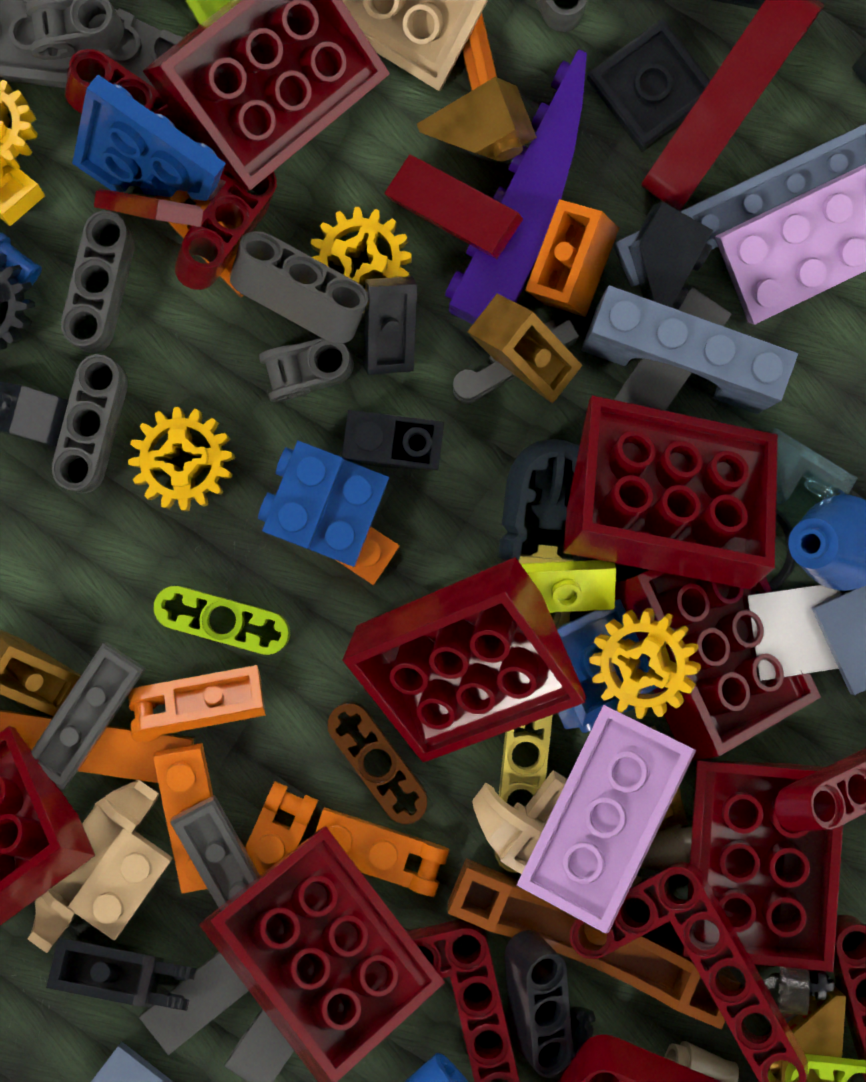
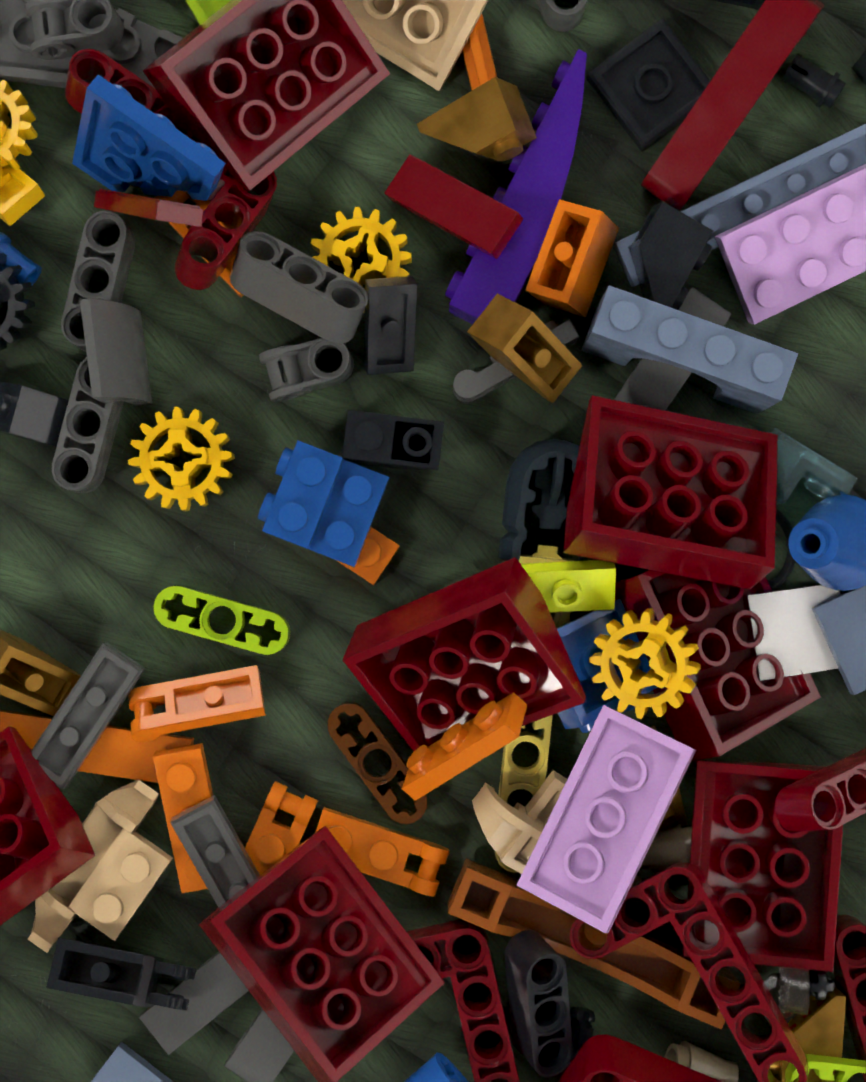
none -> dark grey slope [80,298,153,406]
none -> orange plate [402,692,527,801]
none -> black pin [781,54,846,109]

